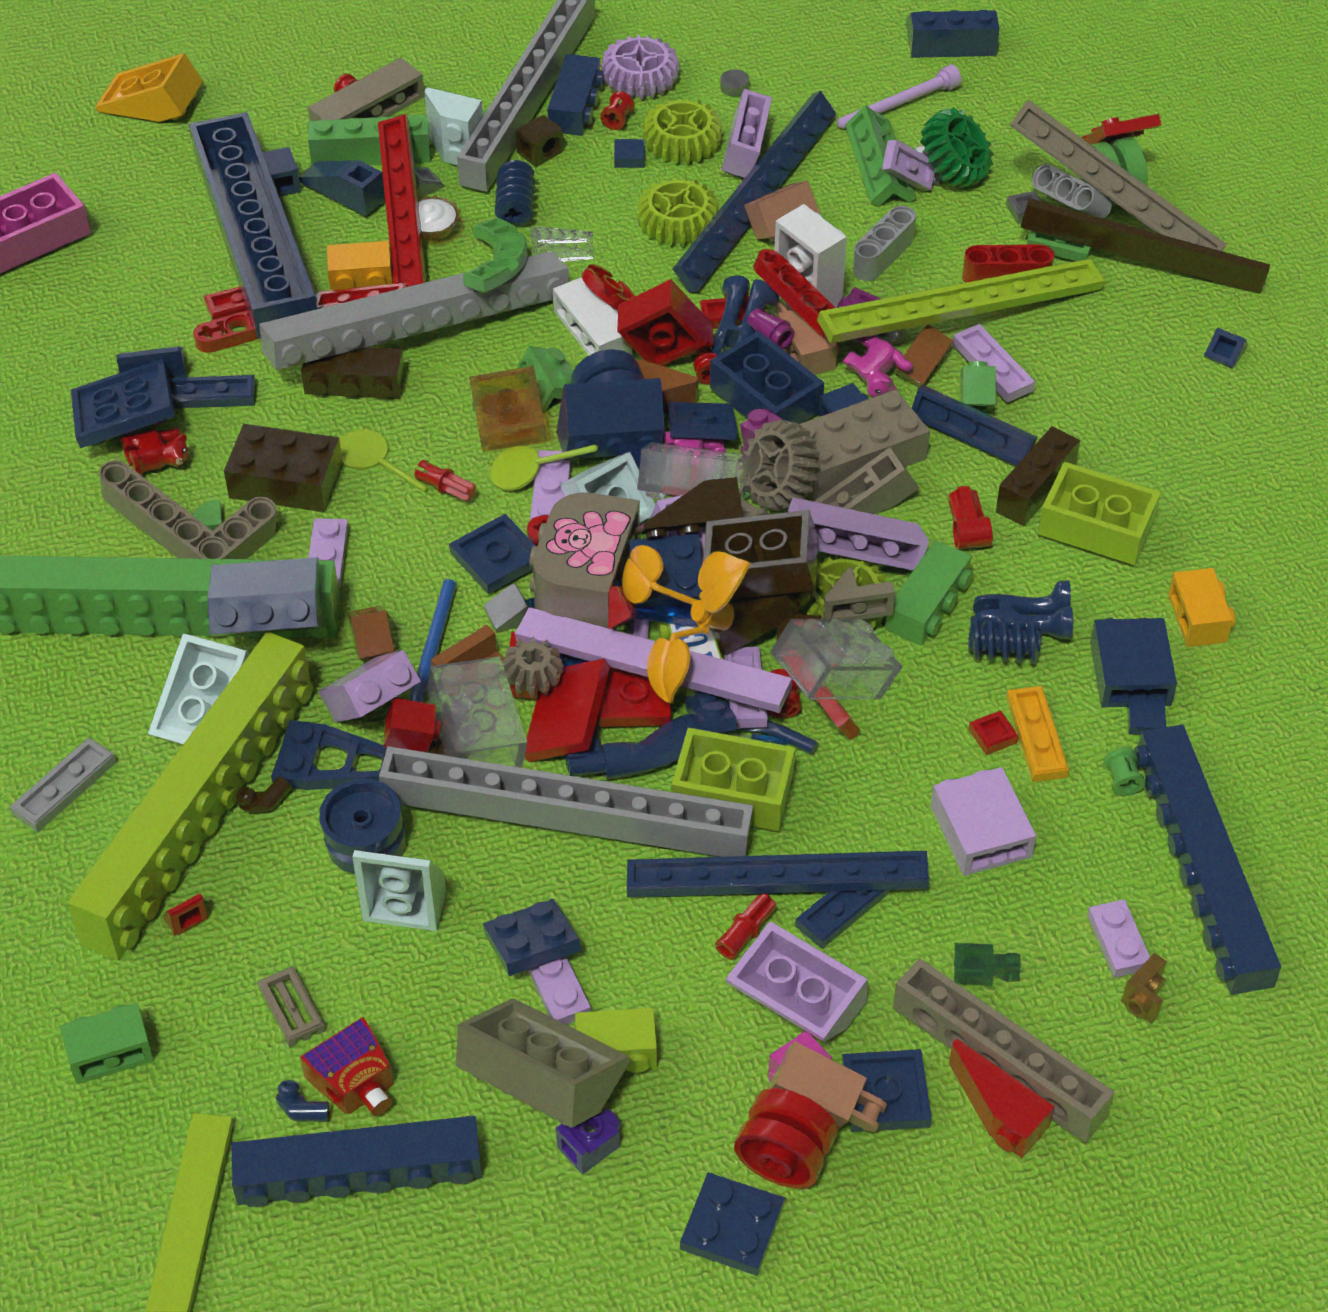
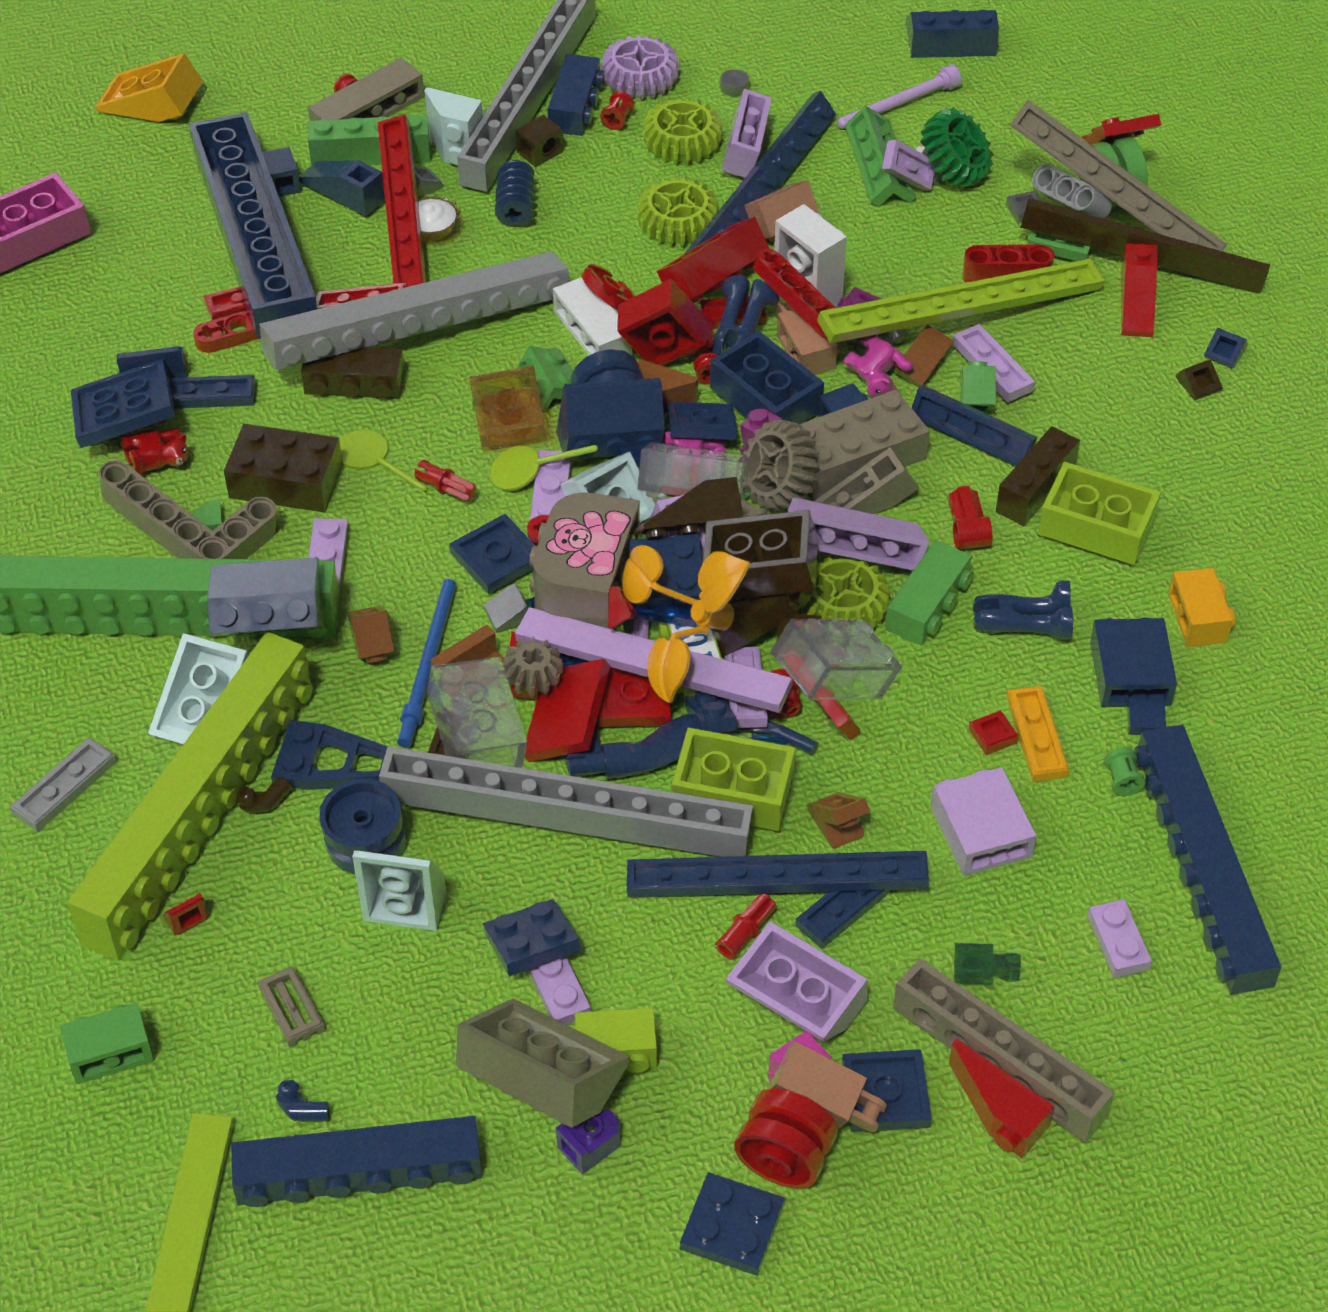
torso [300,1017,393,1116] -> none
lavender brick [318,650,421,722] -> none
light orange brick [327,241,393,290] -> none
red brick [384,698,441,753] -> none
bright green tile [463,217,528,293] -> none
clear slope [529,227,594,262] -> none
dark blue tile [614,139,644,168] -> none
magenta cone [747,308,795,349] -> none
dark tan slope [823,567,895,625] -> none
light grey beam [853,206,916,281] -> none
dark blue piece [968,616,1042,665] -> none
pearl gold bracket [1121,953,1167,1024] -> none
none -> red brick [657,217,770,303]
none -> dark orange slope [806,792,870,848]
none -> red slope [1121,243,1157,338]
none -> dark brown slope [1175,359,1223,400]

